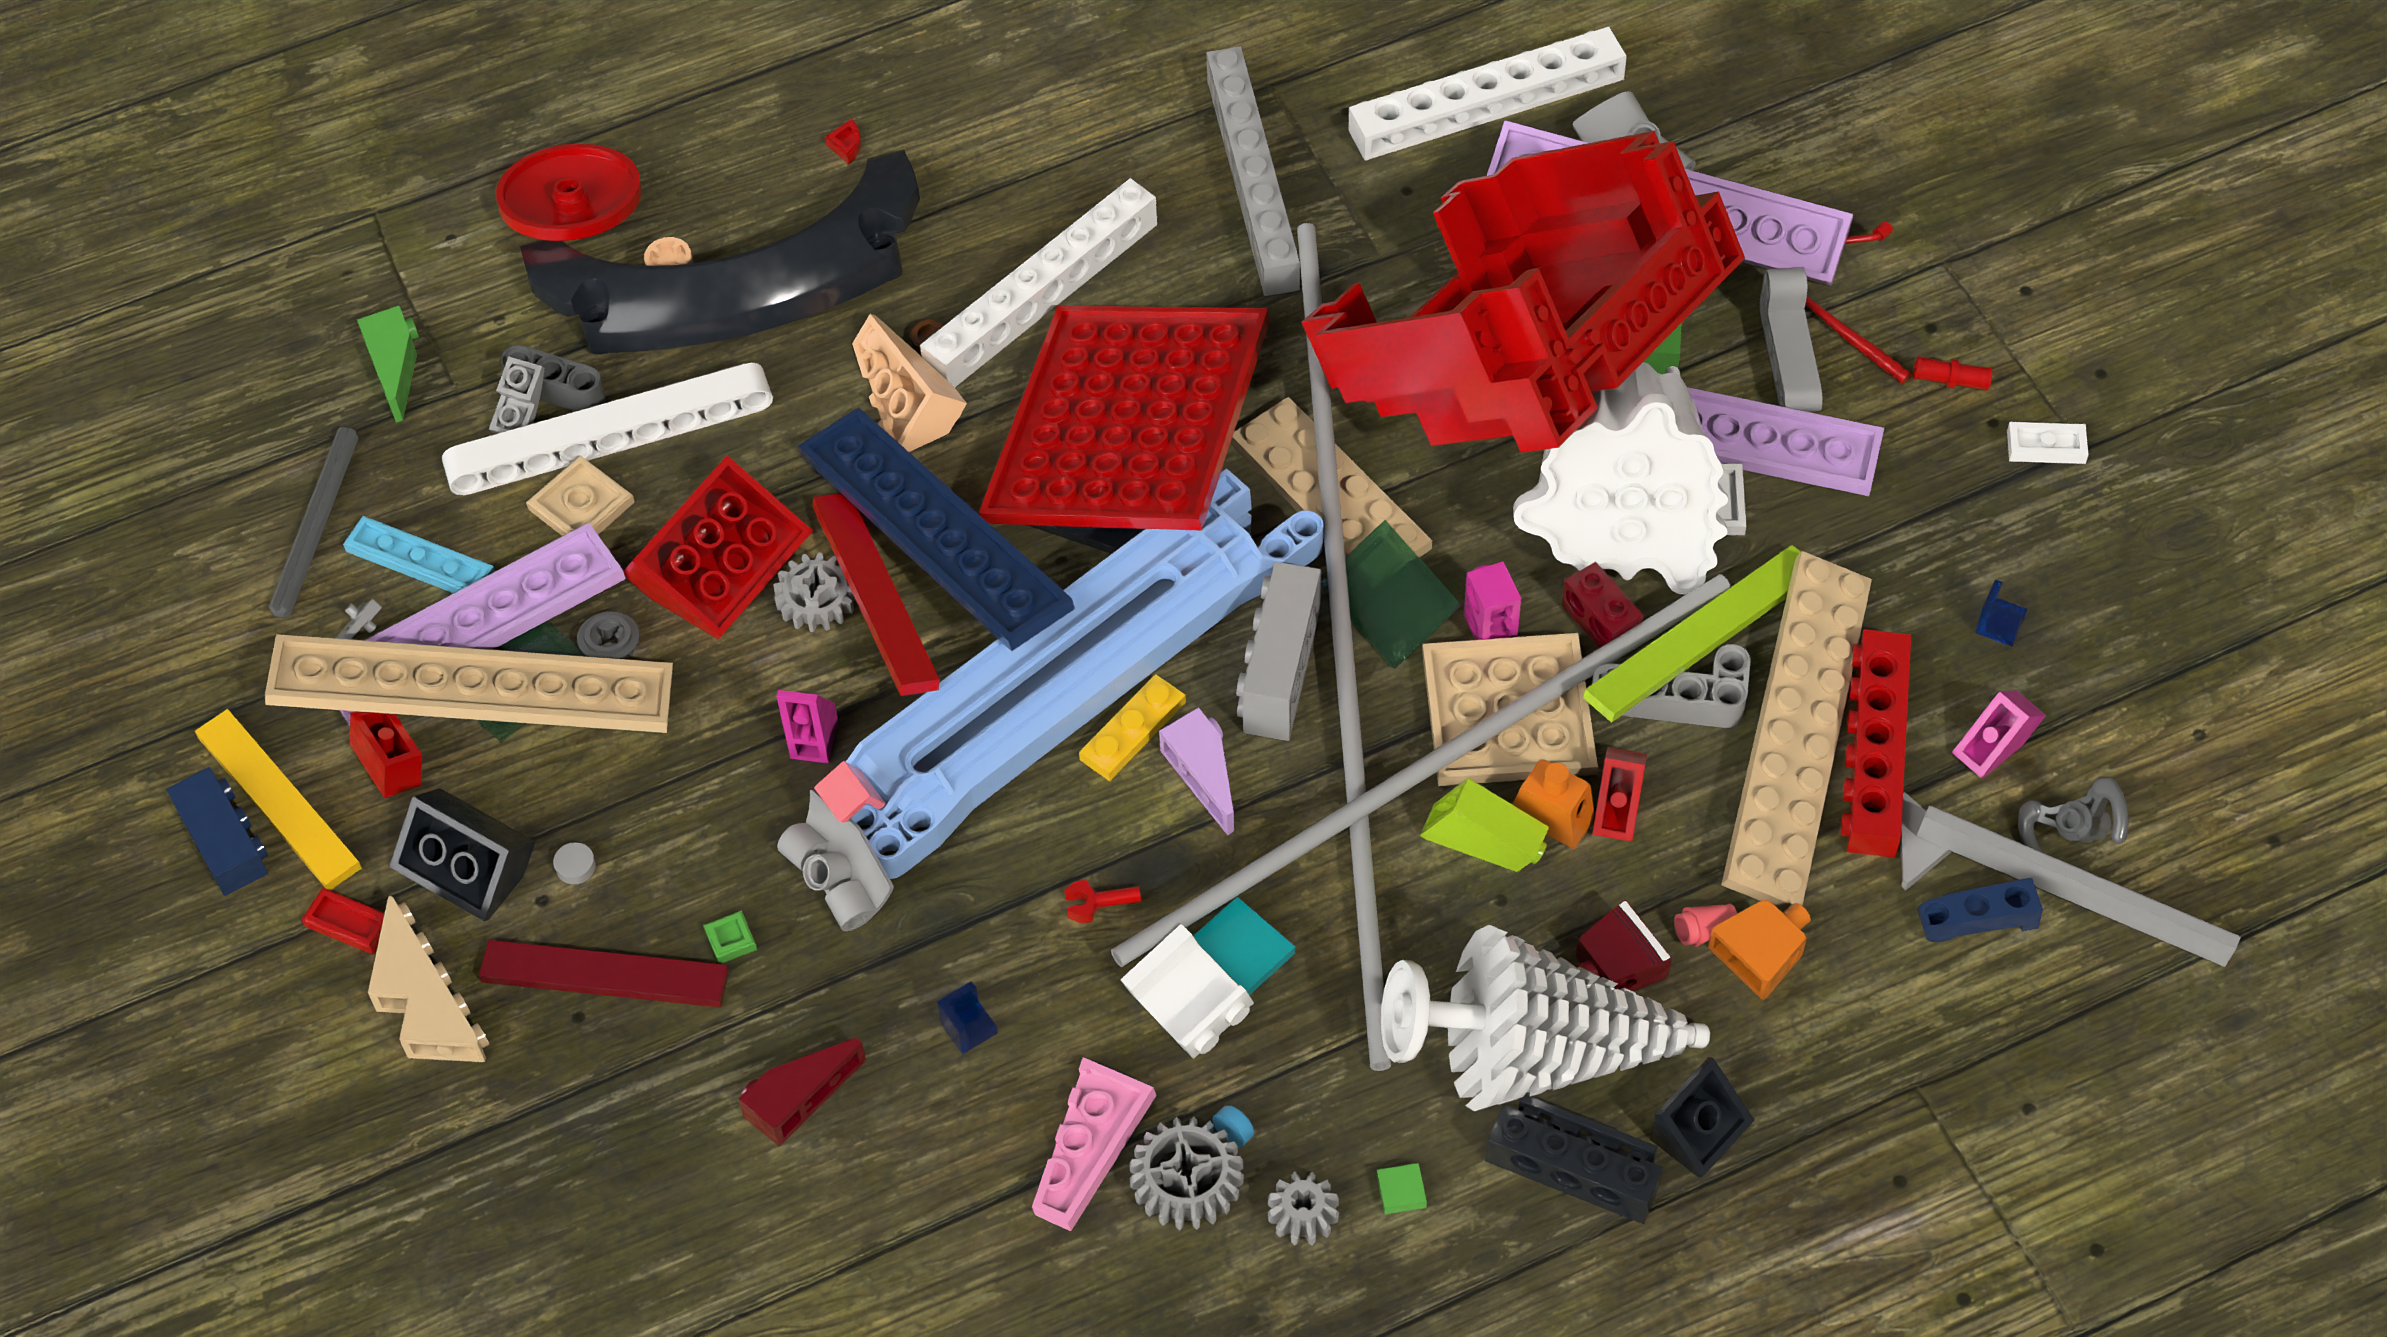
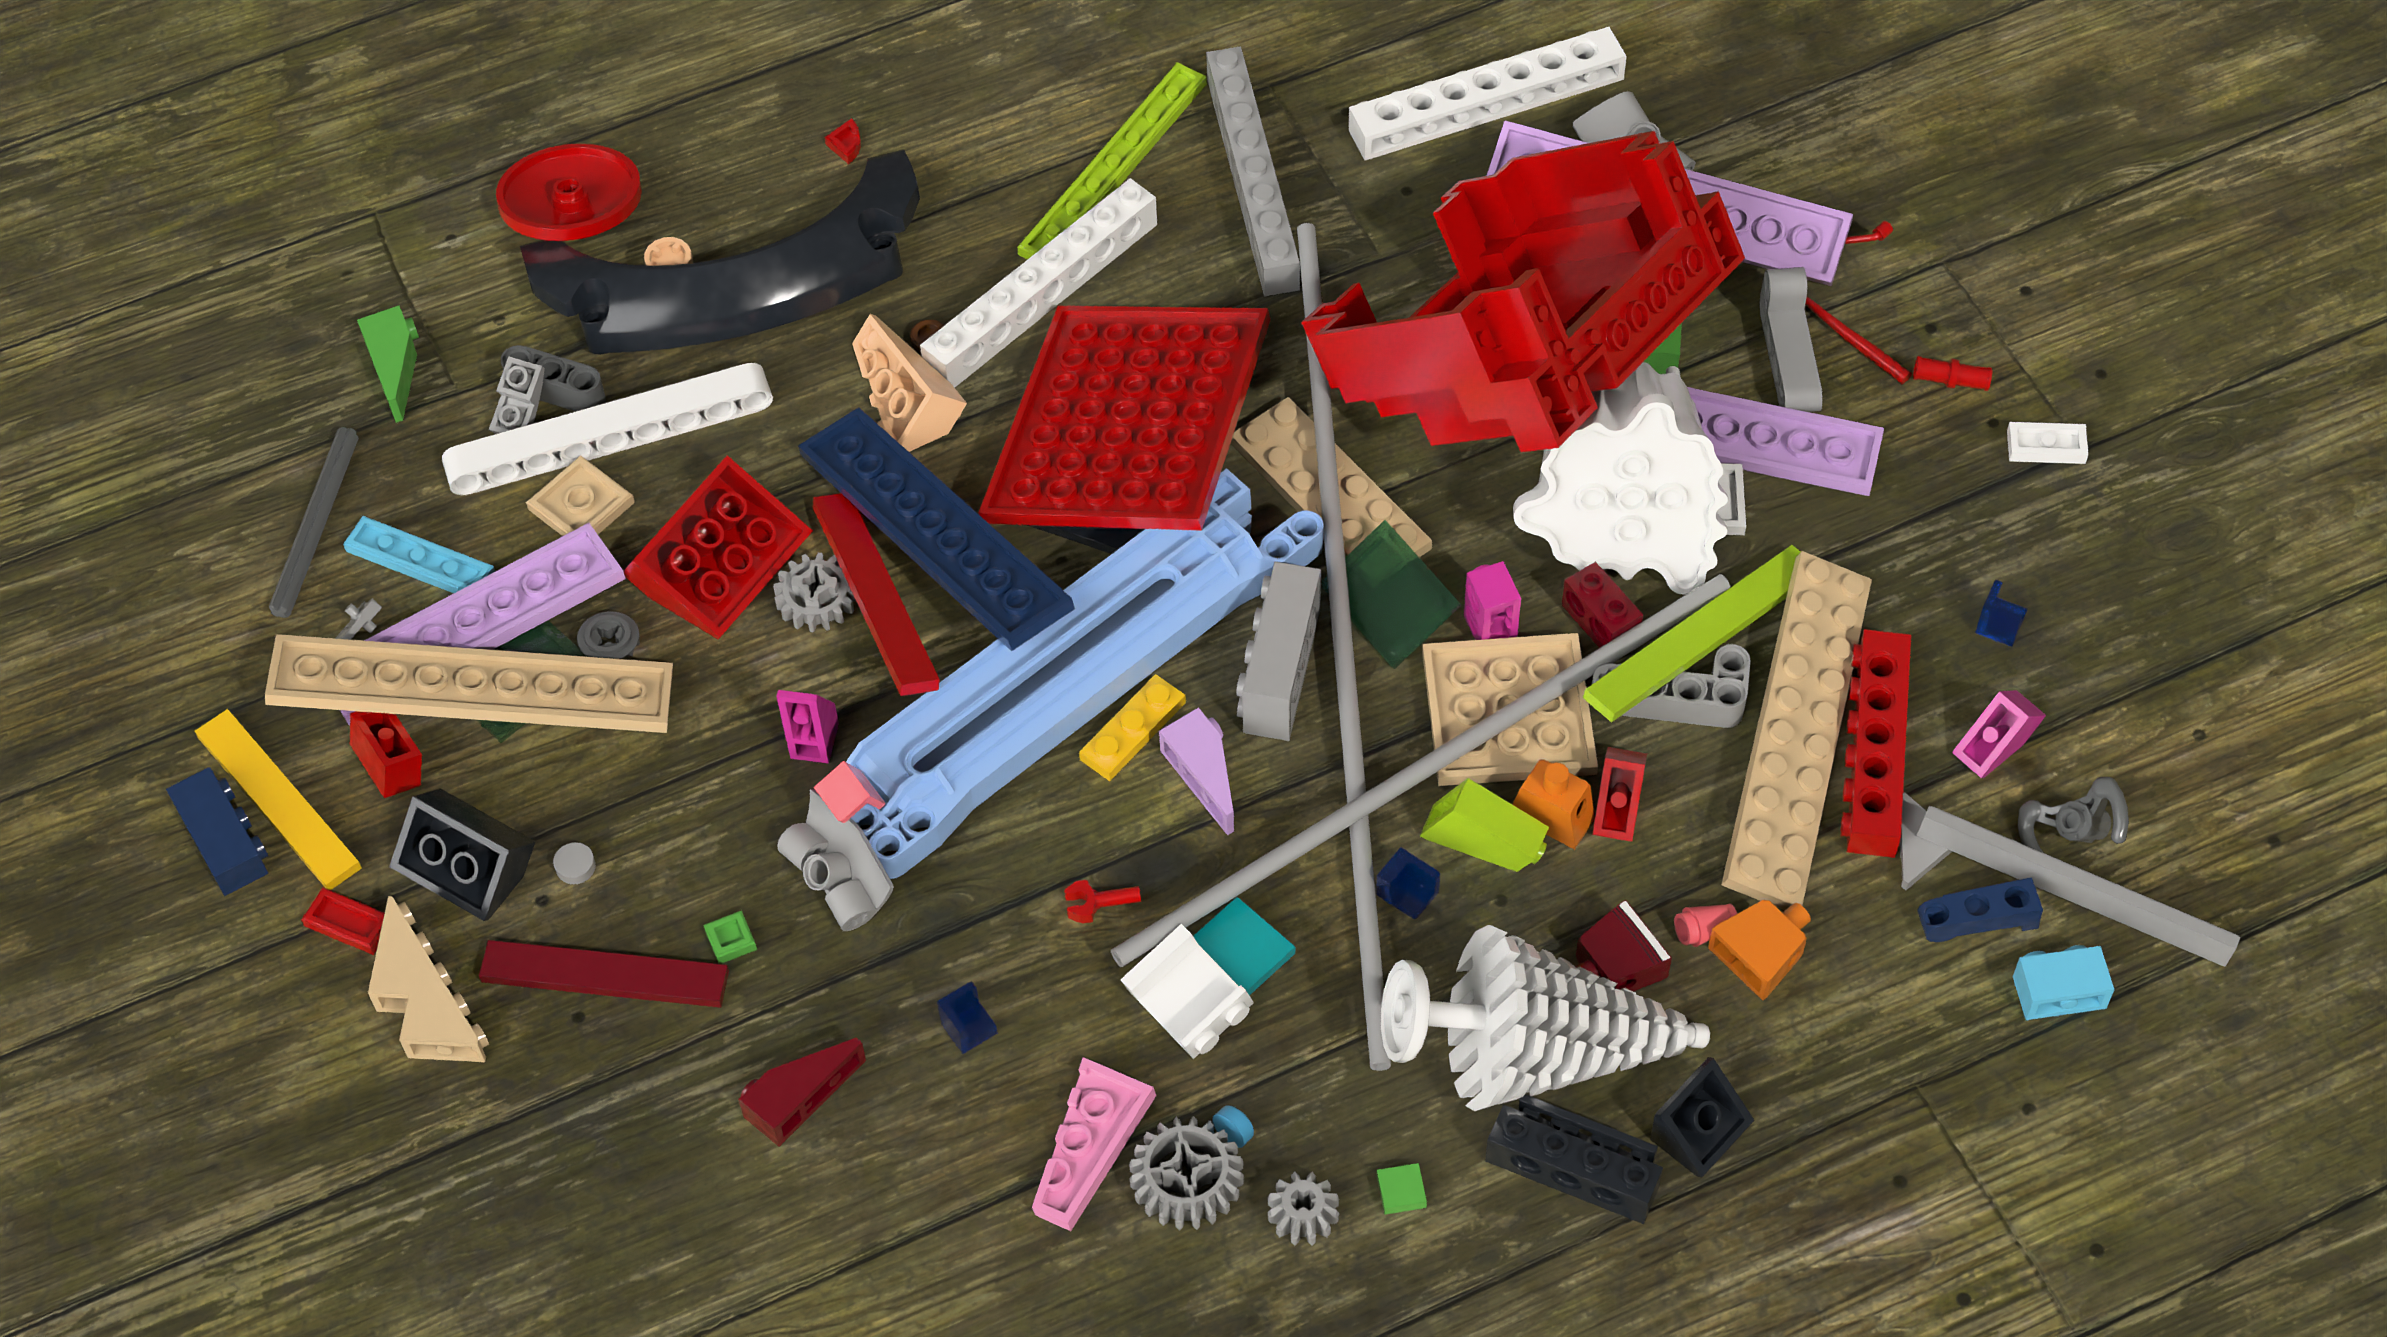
none -> lime tile [1017,62,1207,260]
none -> clear blue panel [1376,847,1440,919]
none -> medium azure brick [2013,945,2114,1020]

